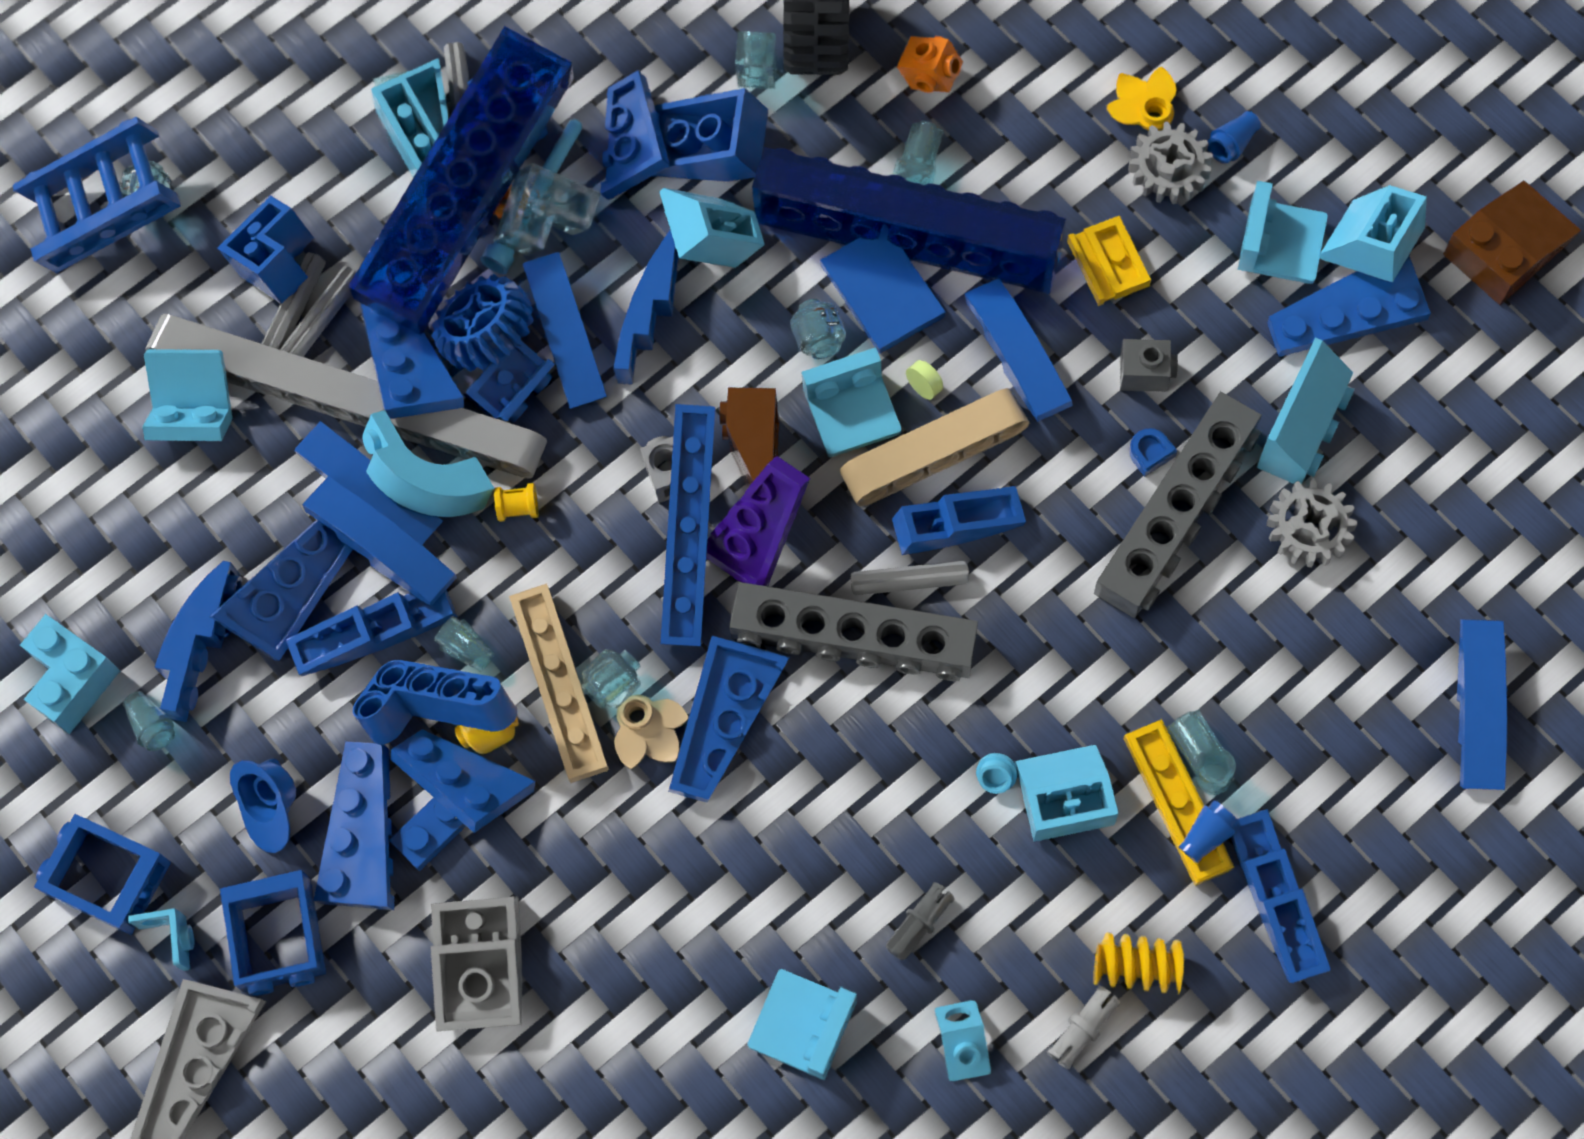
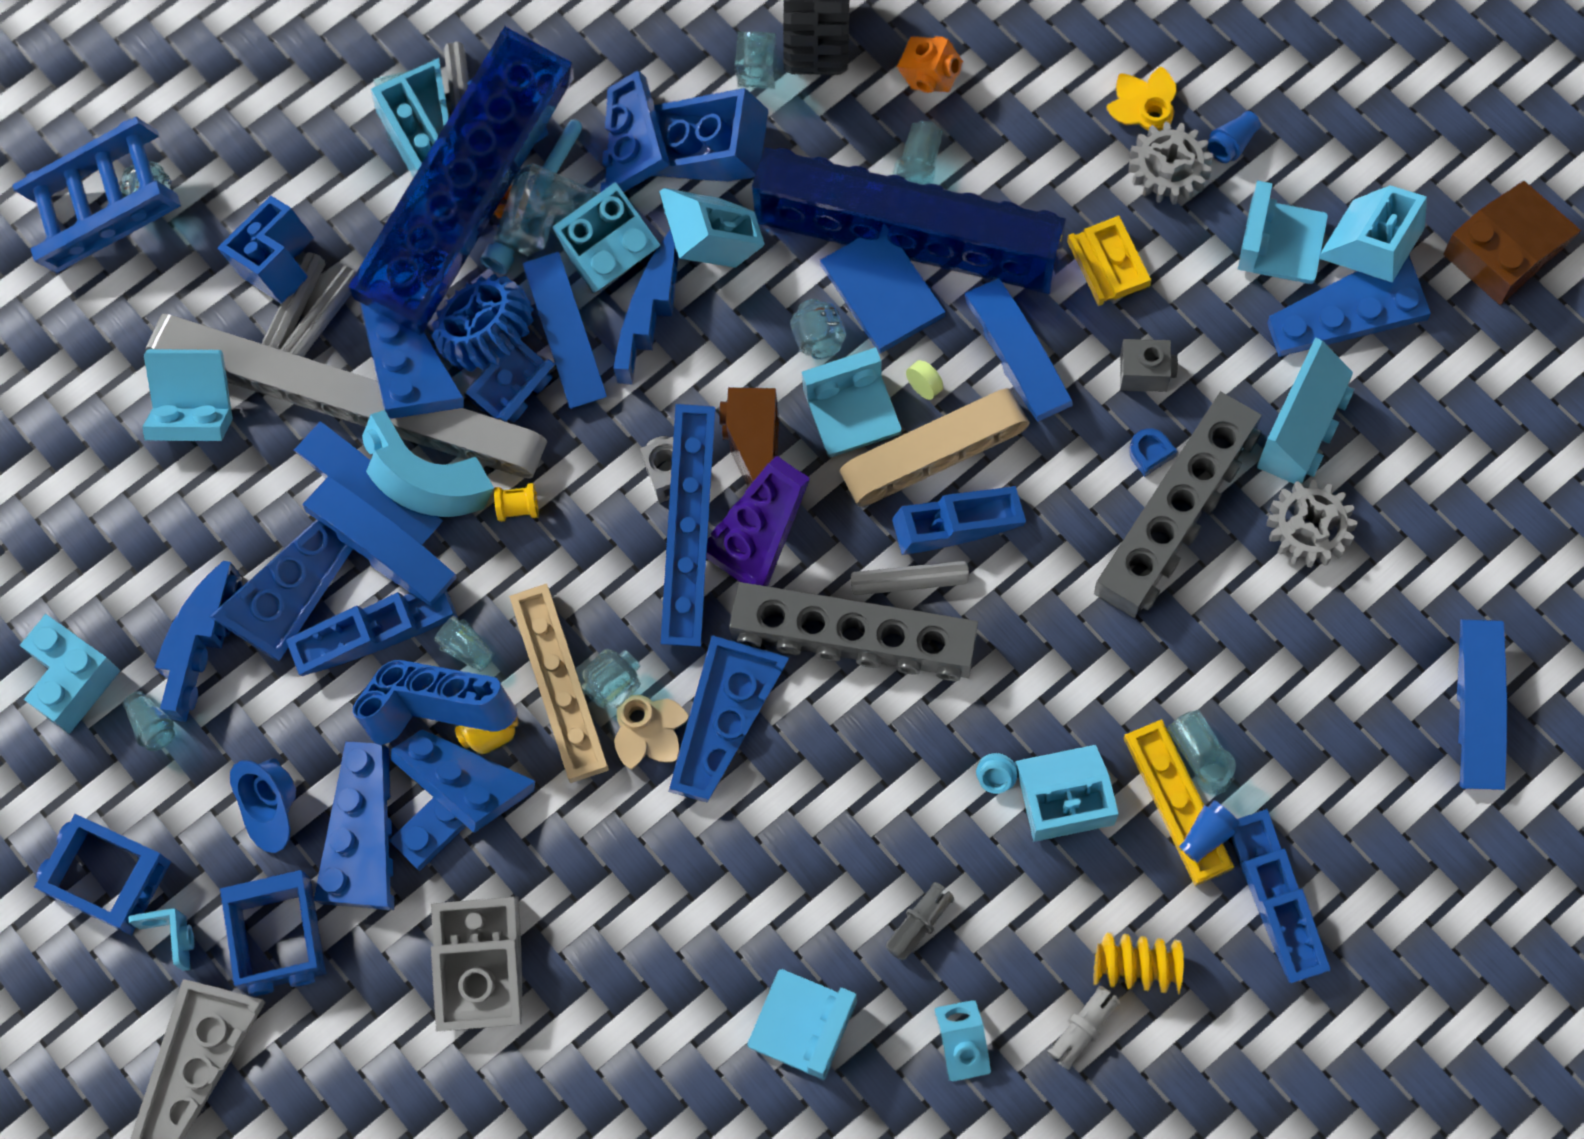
none -> medium azure slope [553,182,661,293]

